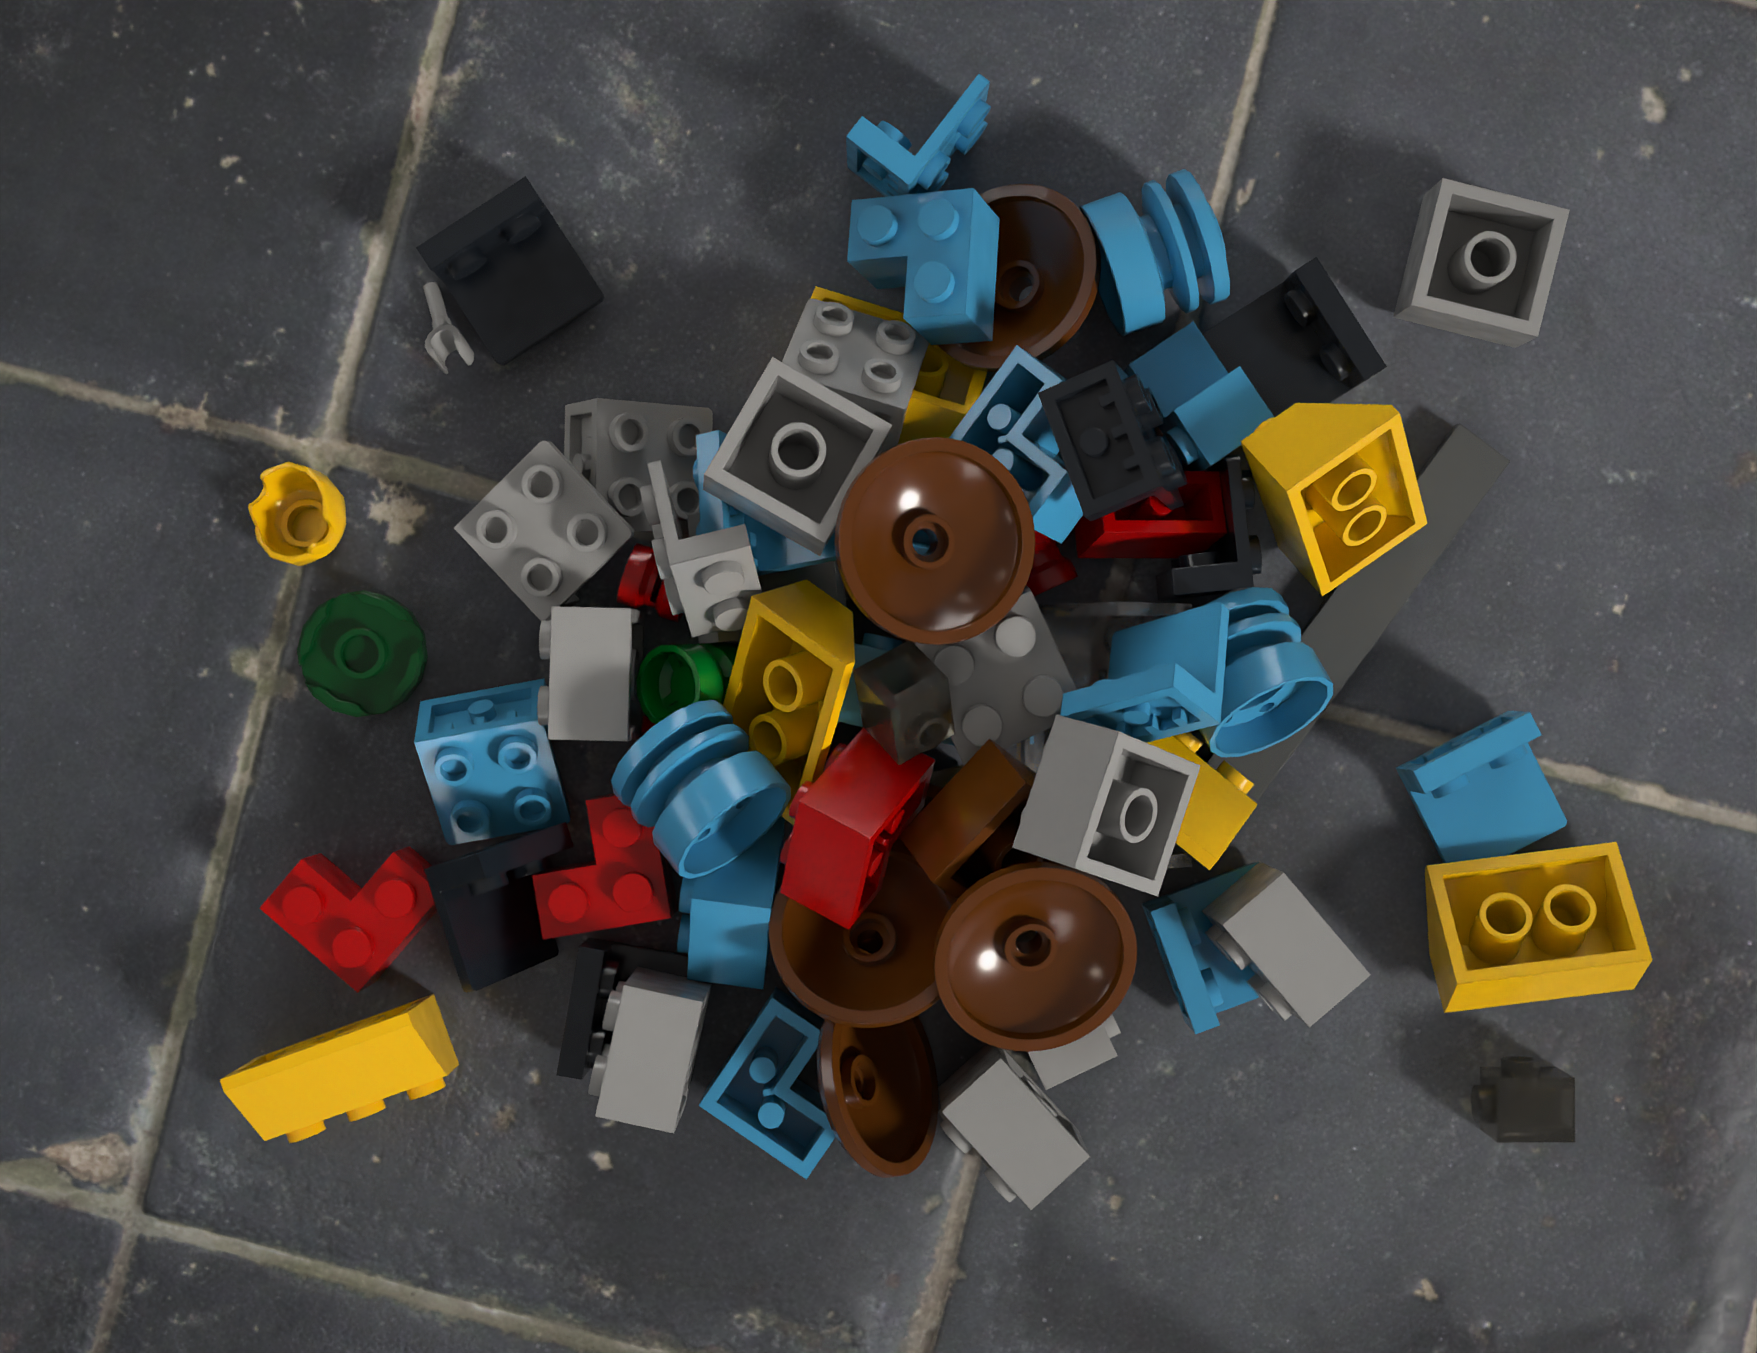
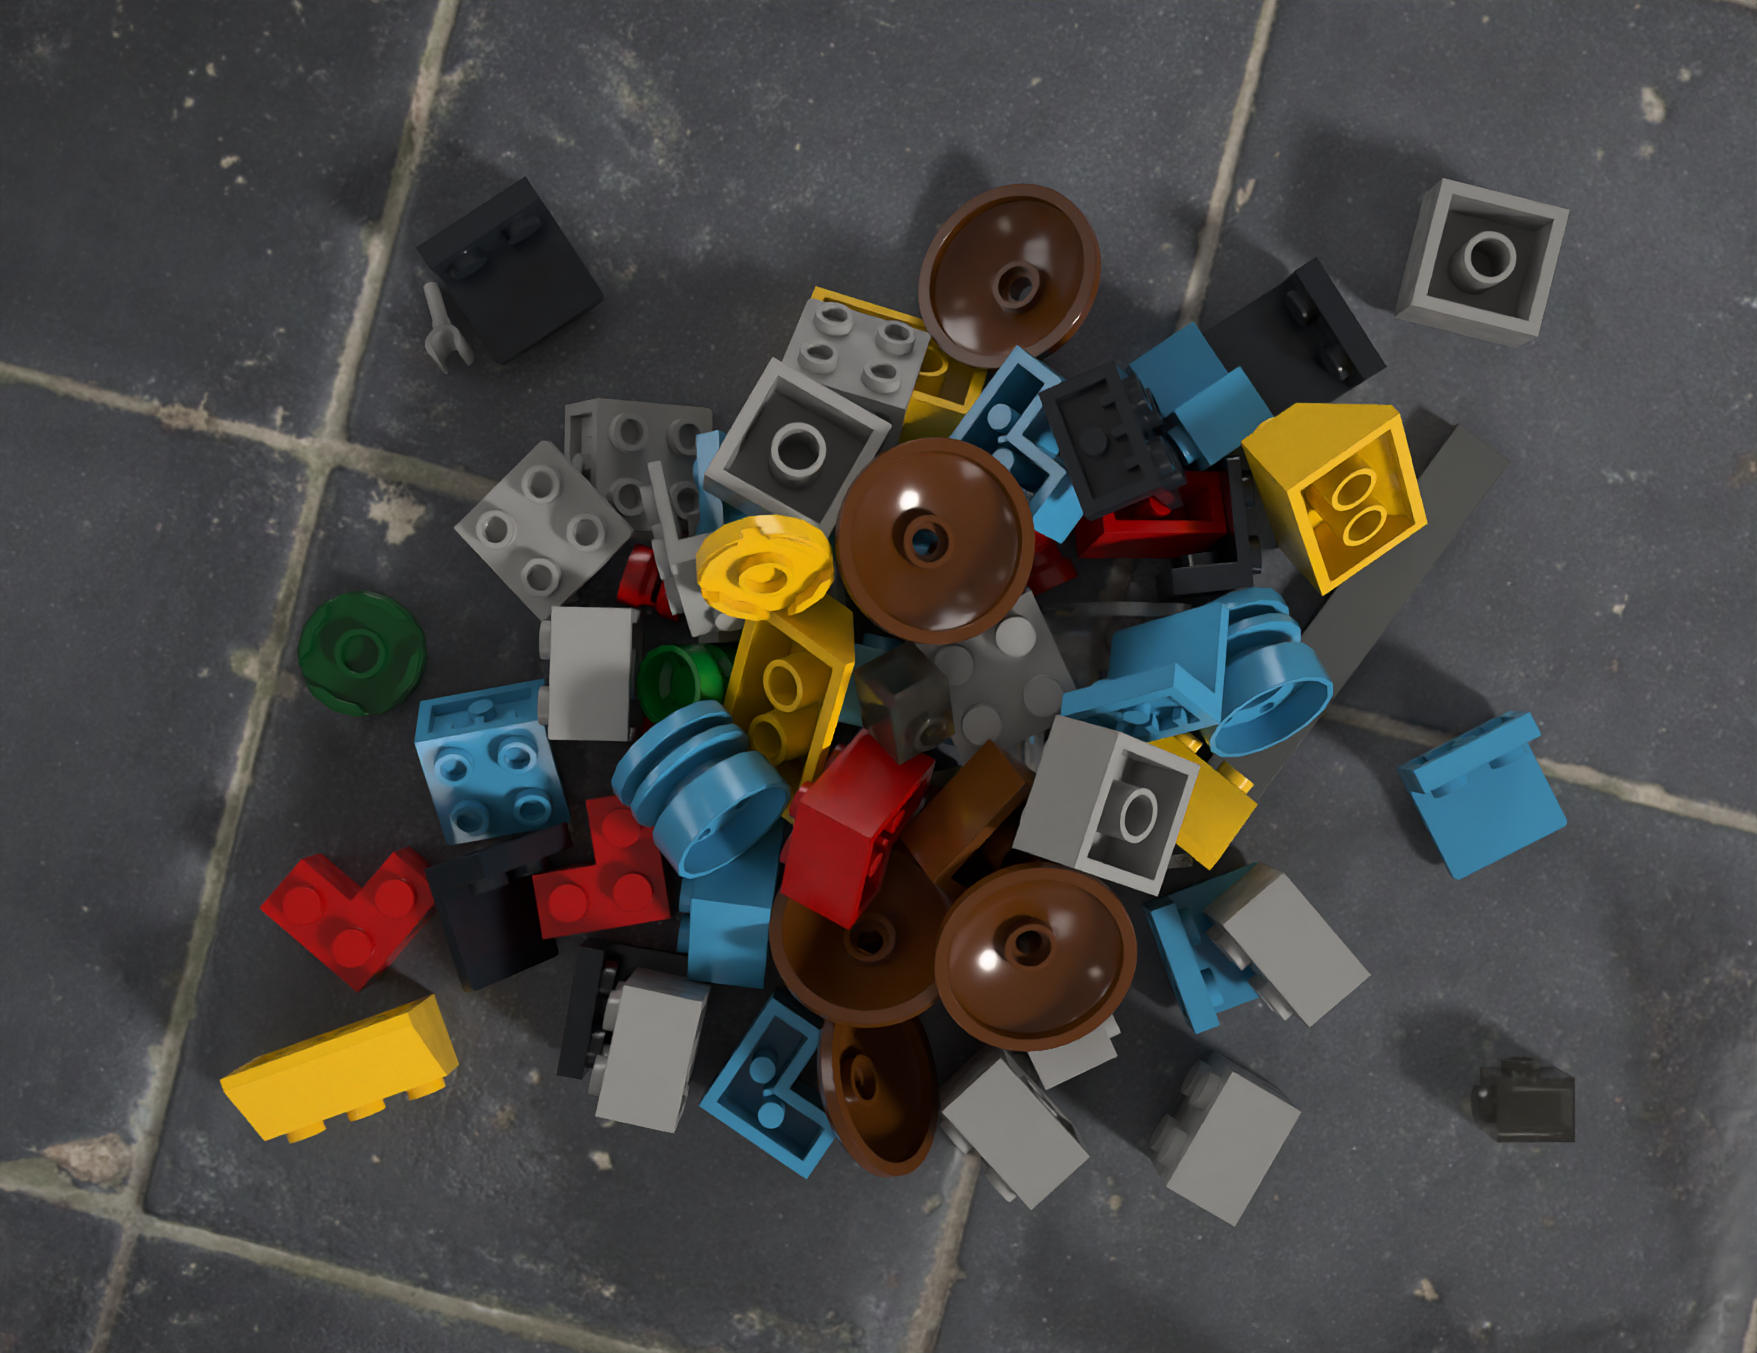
yellow hair [248,462,346,566] -> none
dark azure bracket [846,73,991,197] -> none
dark azure brick [847,188,1000,345] -> none
dark azure wheel [1079,169,1230,336] -> none
yellow slope [1425,842,1653,1013] -> none
none -> yellow tile [695,514,834,621]
none -> light grey brick [1149,1050,1302,1227]

